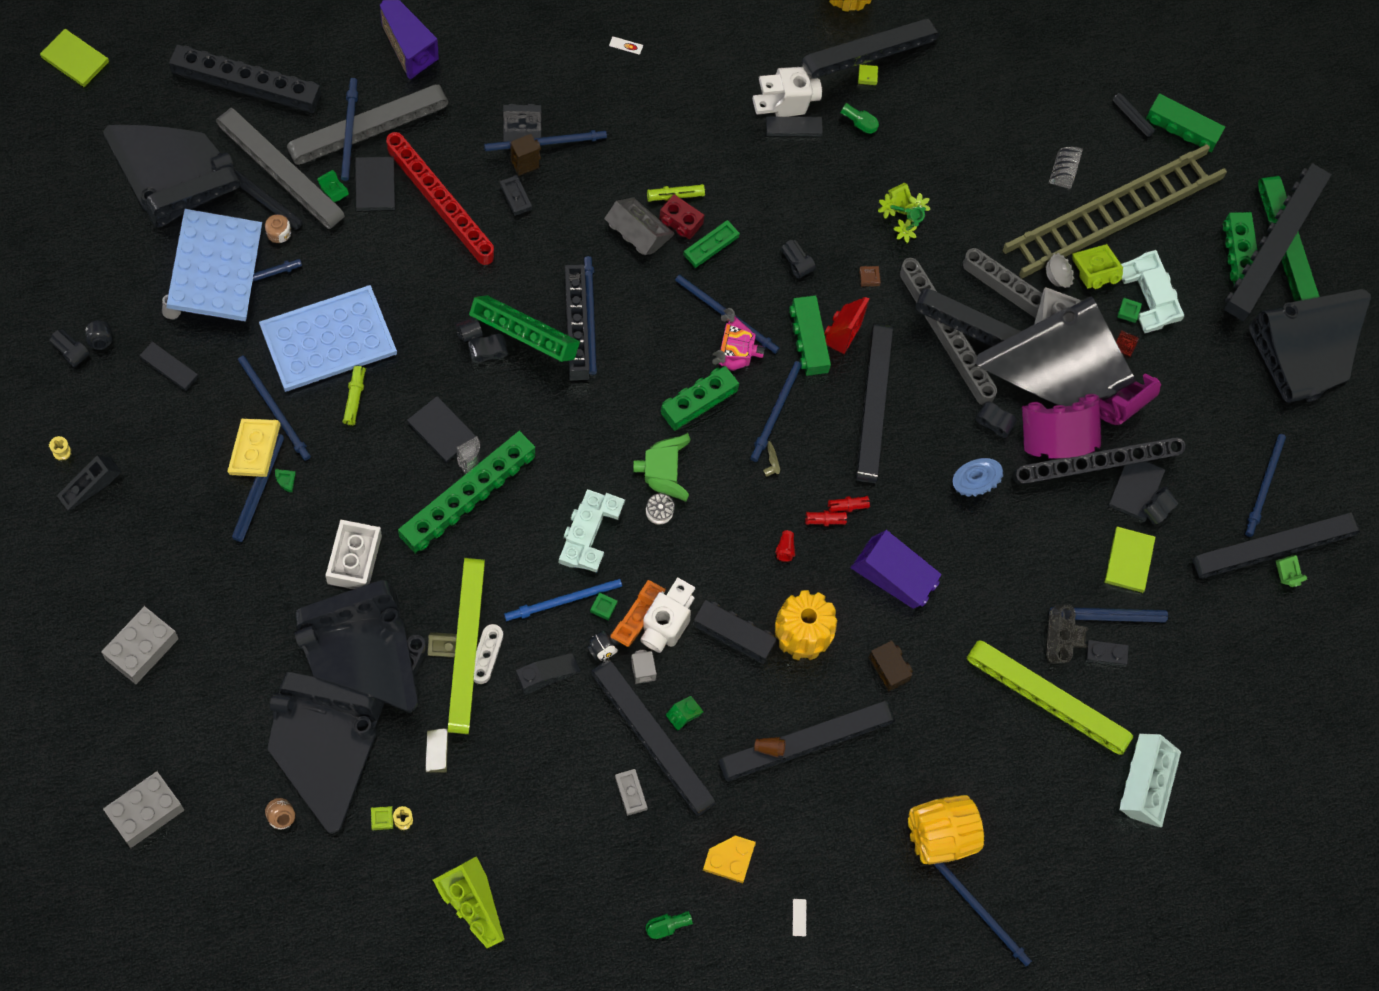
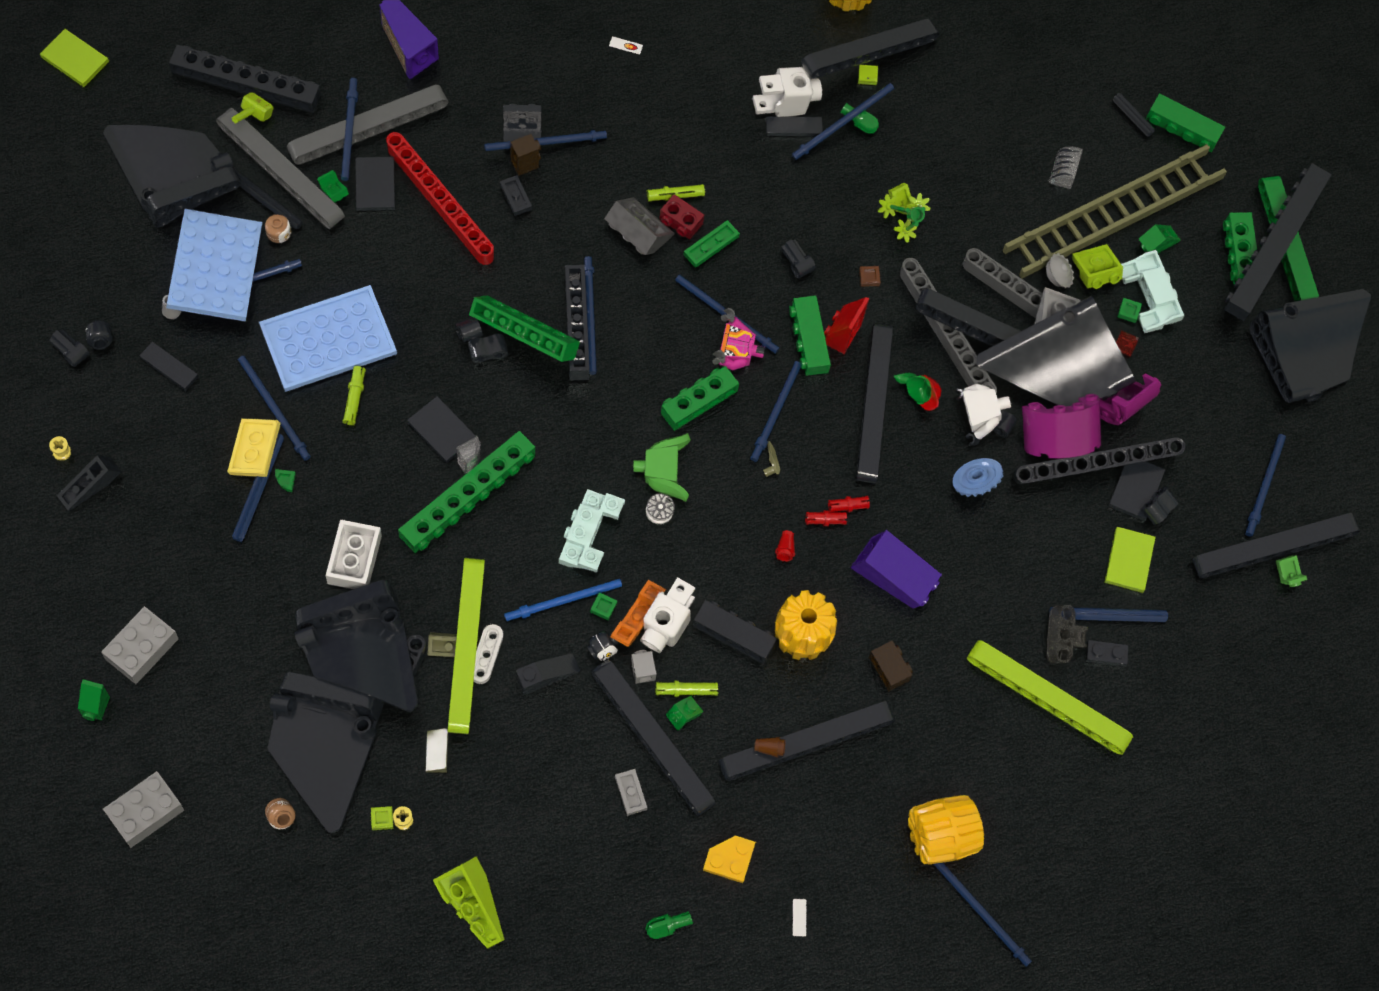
light aqua slope [1120,734,1181,827] -> none
none -> green slope [78,680,110,721]
none -> lime piece [232,92,273,123]
none -> lime pin [655,681,718,697]
none -> dark blue bar [792,83,894,160]
none -> green hair [894,373,941,411]
none -> white torso [955,384,1011,446]
none -> green slope [1139,224,1181,253]

